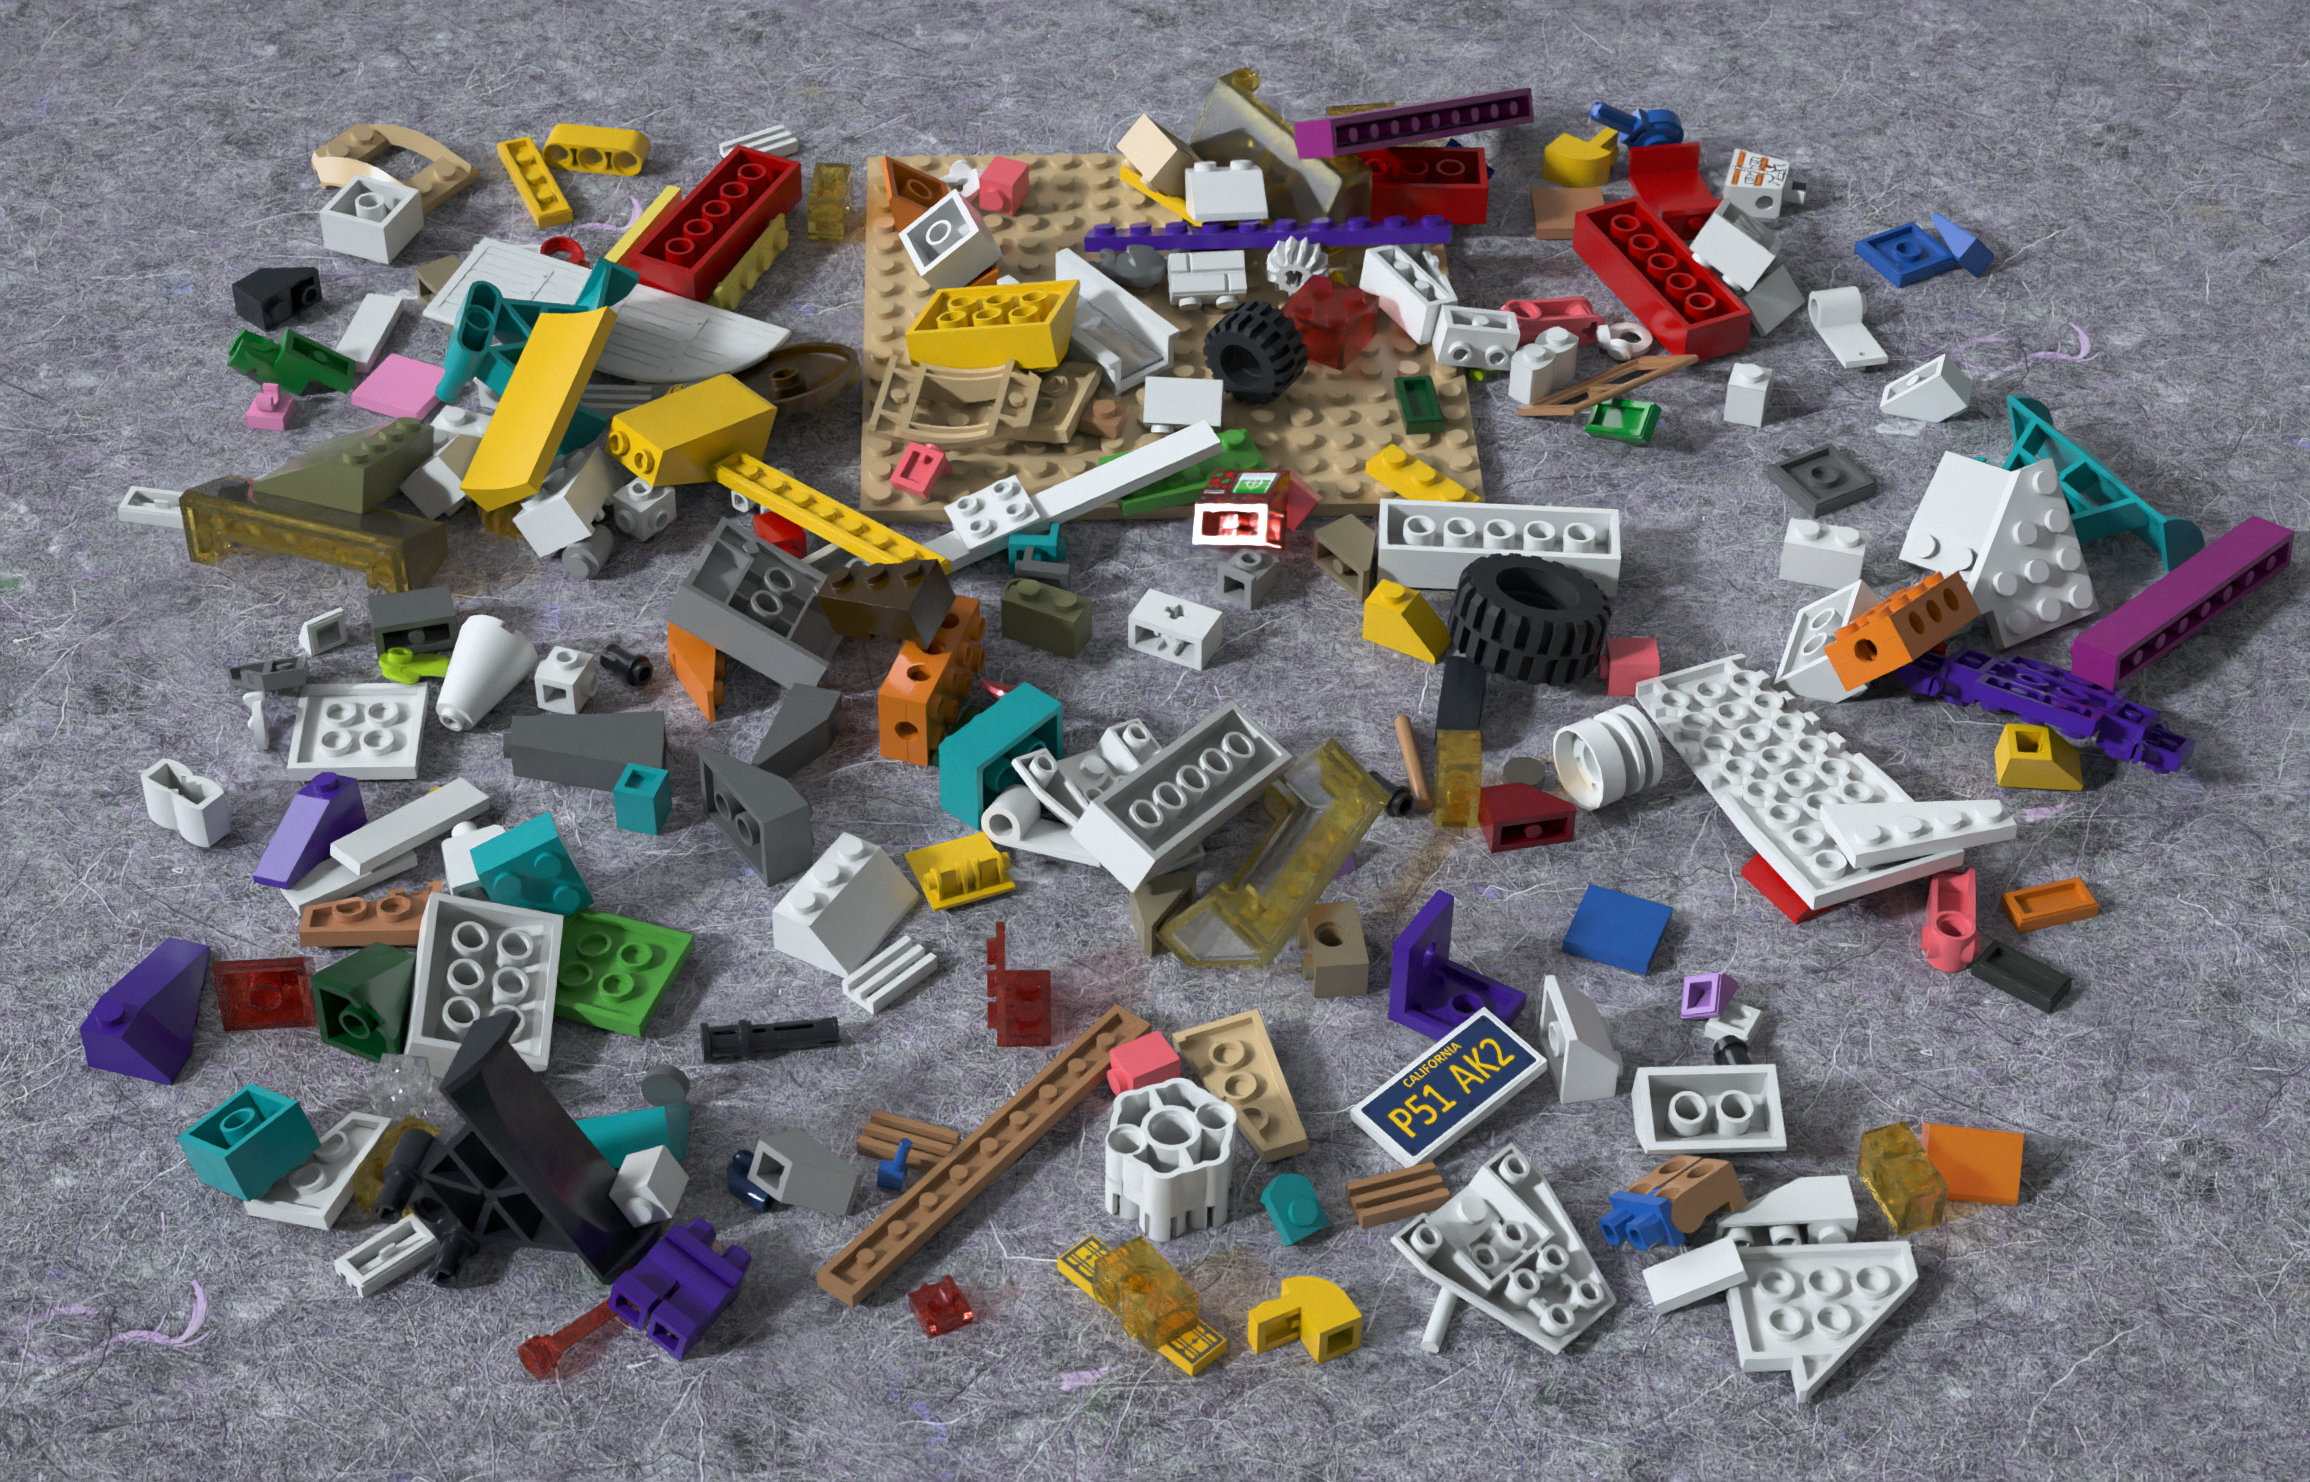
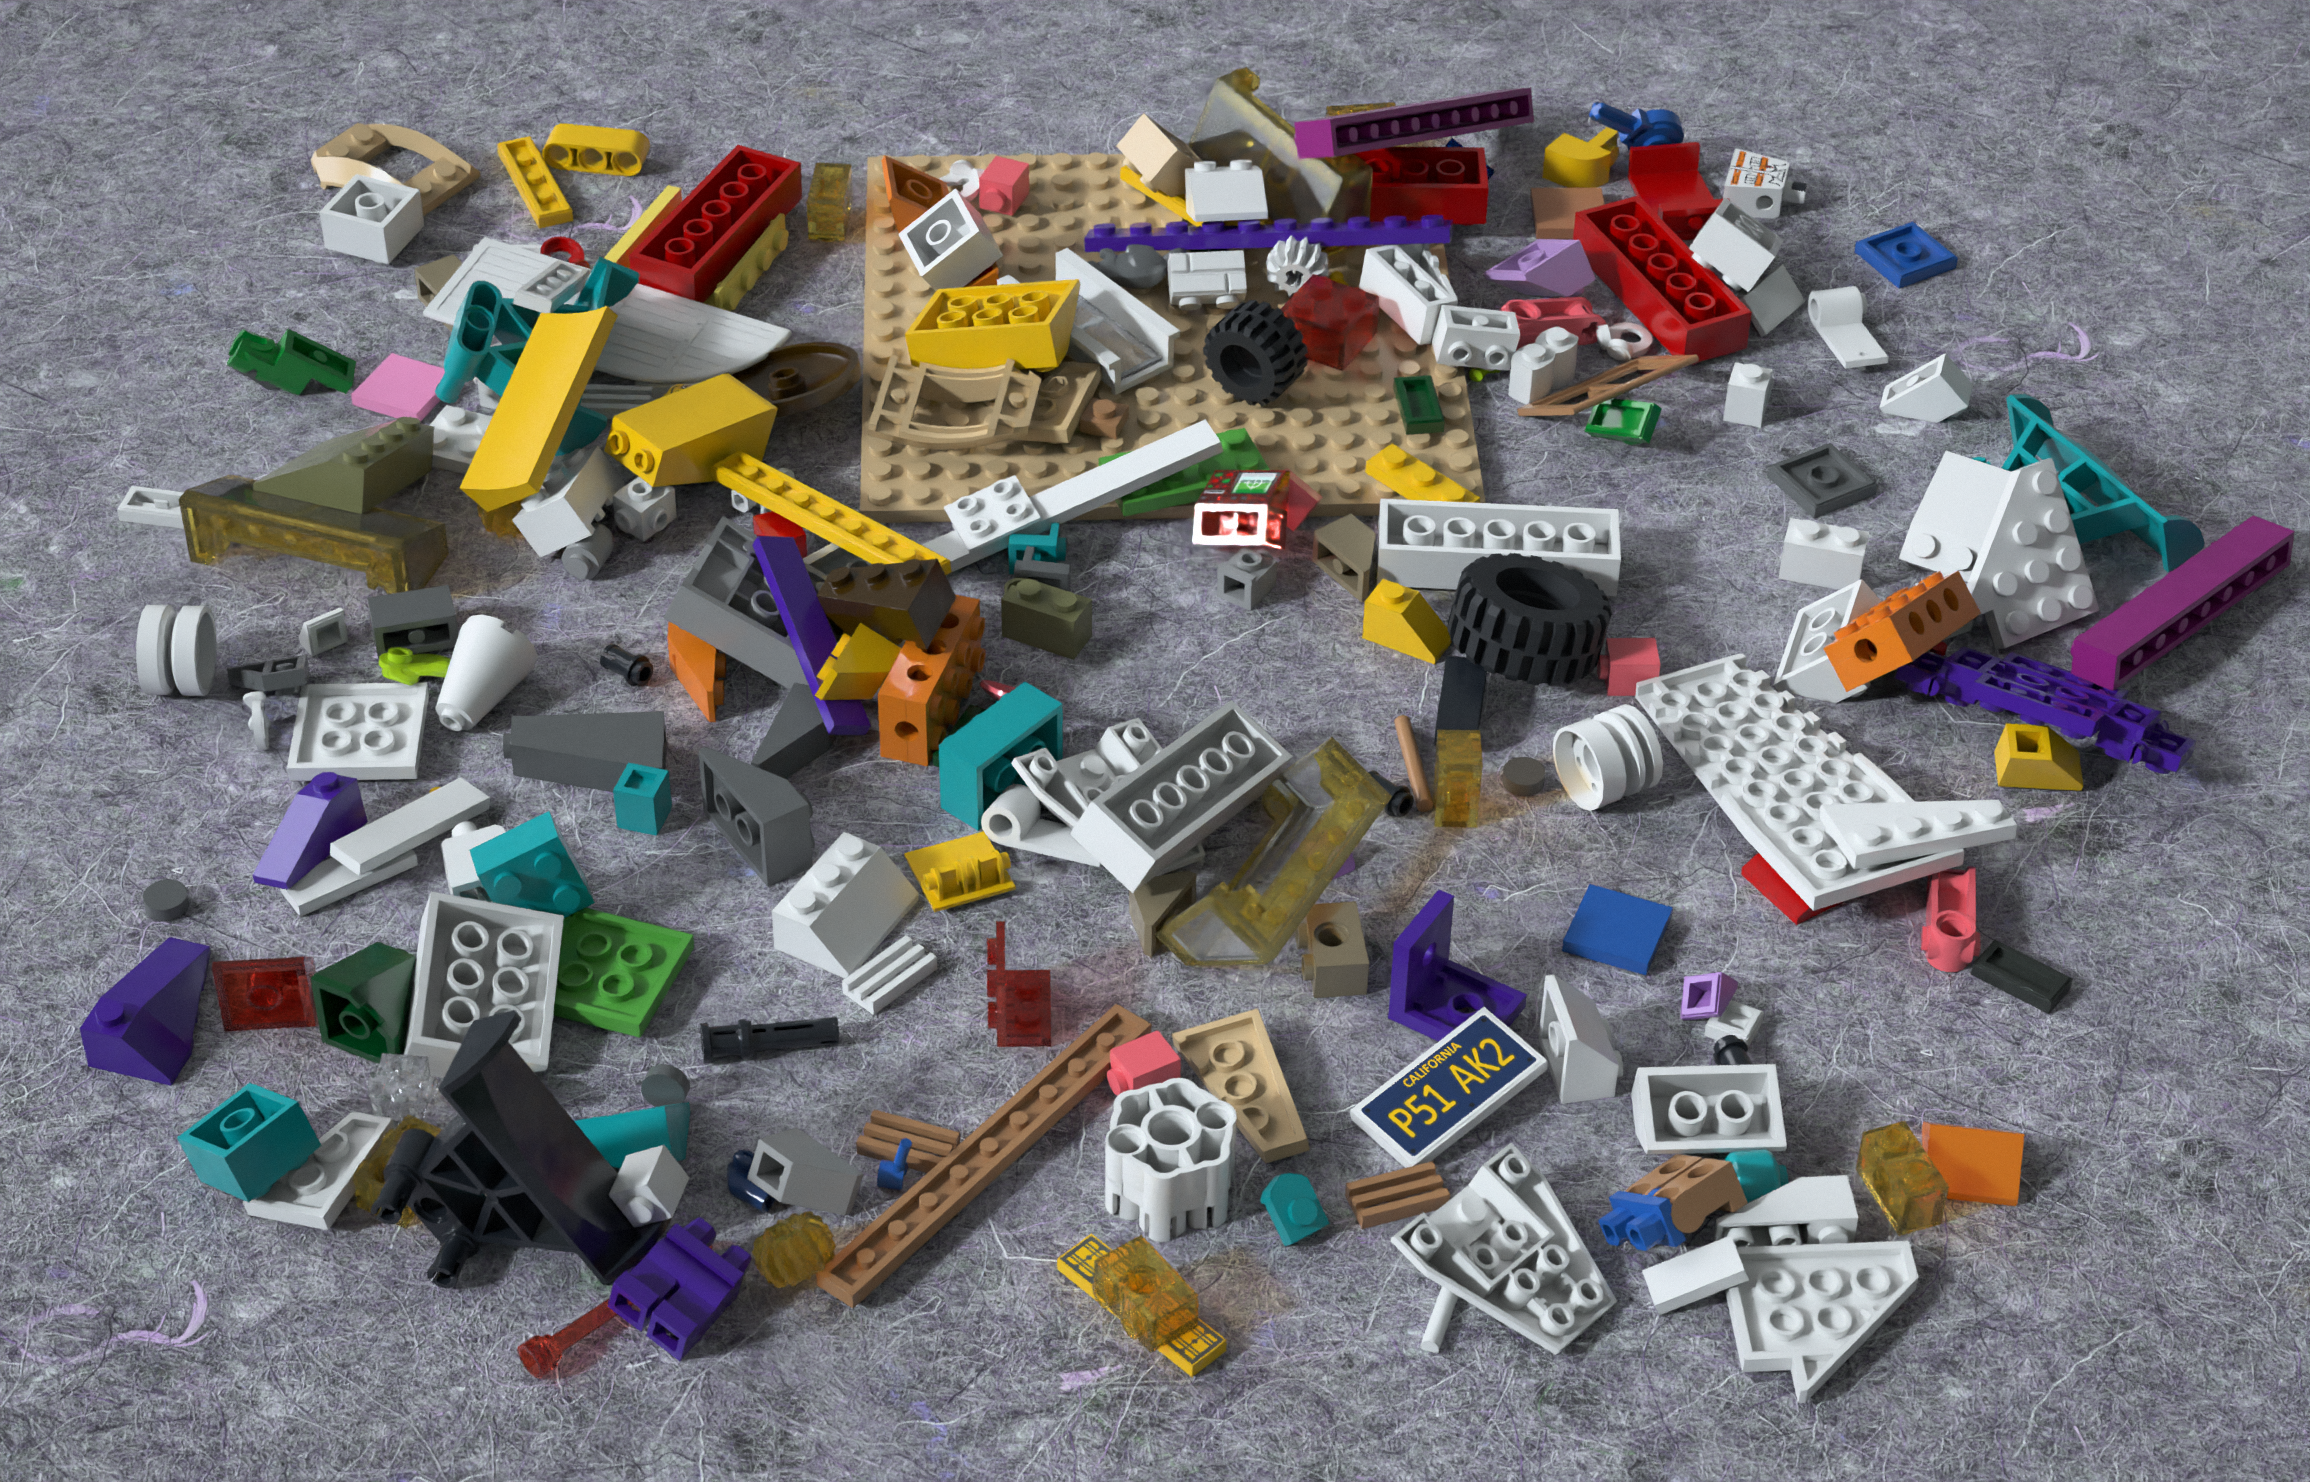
white brick [140,759,231,847] -> none
black slope [232,267,323,332] -> none
bright pink tile [245,383,296,431] -> none
nougat wing [299,880,444,948] -> none
white tile [334,1212,441,1299] -> none
white tile [335,293,404,373] -> none
white slope [399,434,483,521] -> none
white brick [534,646,599,714] -> none
white tile [719,124,798,158] -> none
coral bracket [889,441,953,500] -> none
clear red tile [908,1274,973,1339] -> none
white brick [1128,588,1223,671] -> none
white slope [1143,376,1224,435] -> none
yellow brick [1247,1276,1363,1365] -> none
dark red slope [1477,782,1577,853] -> none
slope [1931,213,1995,277] -> none
orange tile [1999,876,2099,934] -> none
none -> white wheel [136,605,217,696]
none -> dark grey tile [143,879,189,921]
none -> white tile [513,261,591,313]
none -> dark purple tile [752,536,871,735]
none -> clear yellow gear [752,1211,836,1288]
none -> yellow slope [815,623,902,700]
none -> lavender slope [1484,239,1596,299]
none -> teal head [1724,1149,1788,1203]

